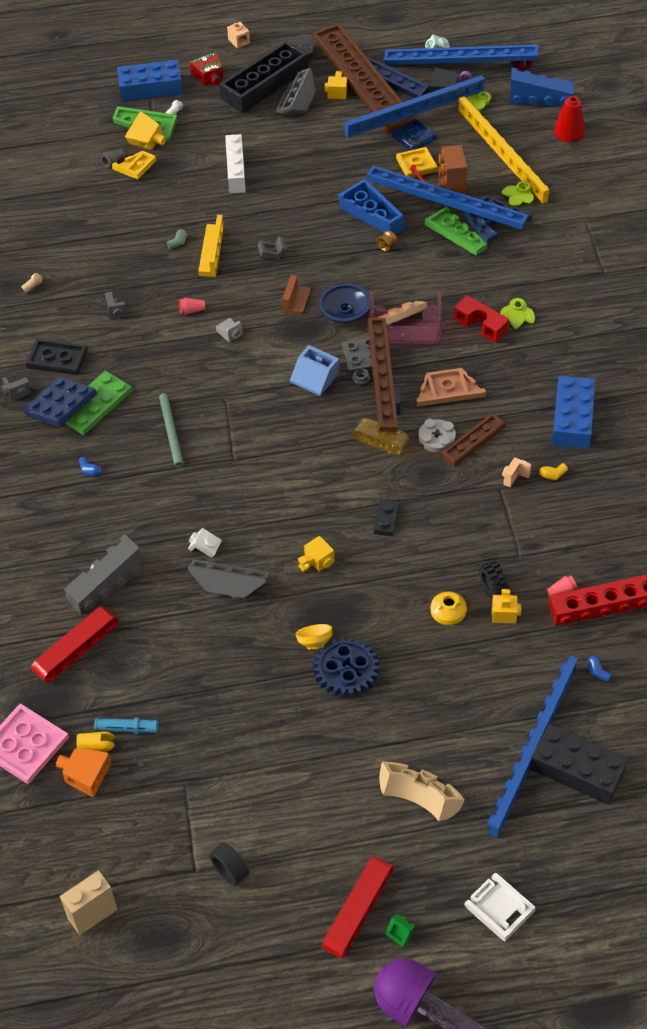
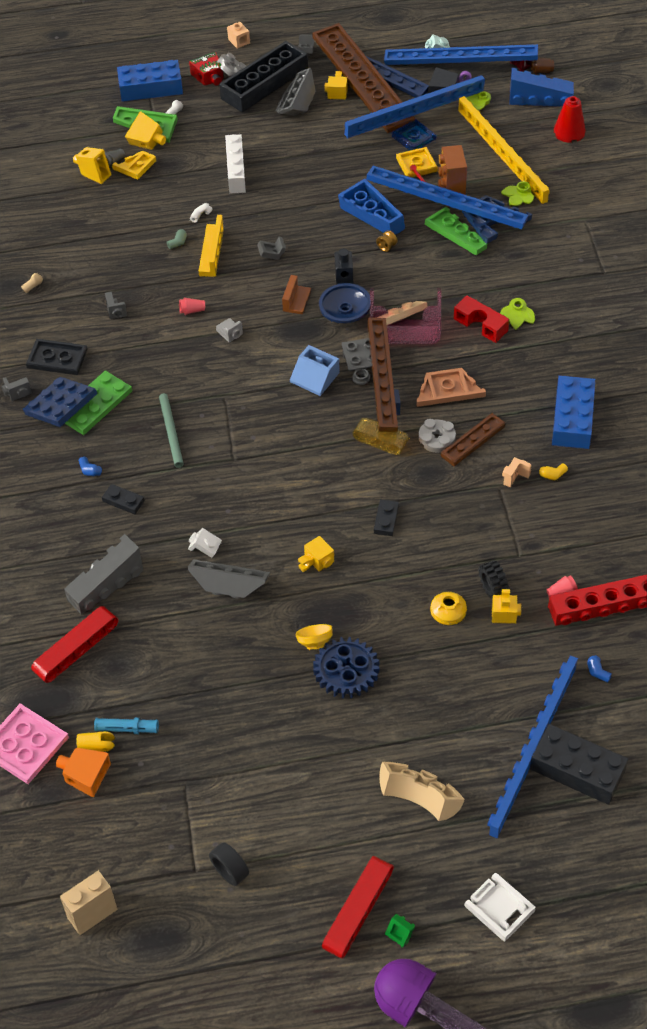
none -> yellow torso [73,147,112,184]
none -> black plate [102,484,145,514]
none -> white arm [190,203,212,223]
none -> light grey plate [217,53,246,76]
none -> black torso [334,248,353,285]
none -> reddish brown brick [531,57,554,74]

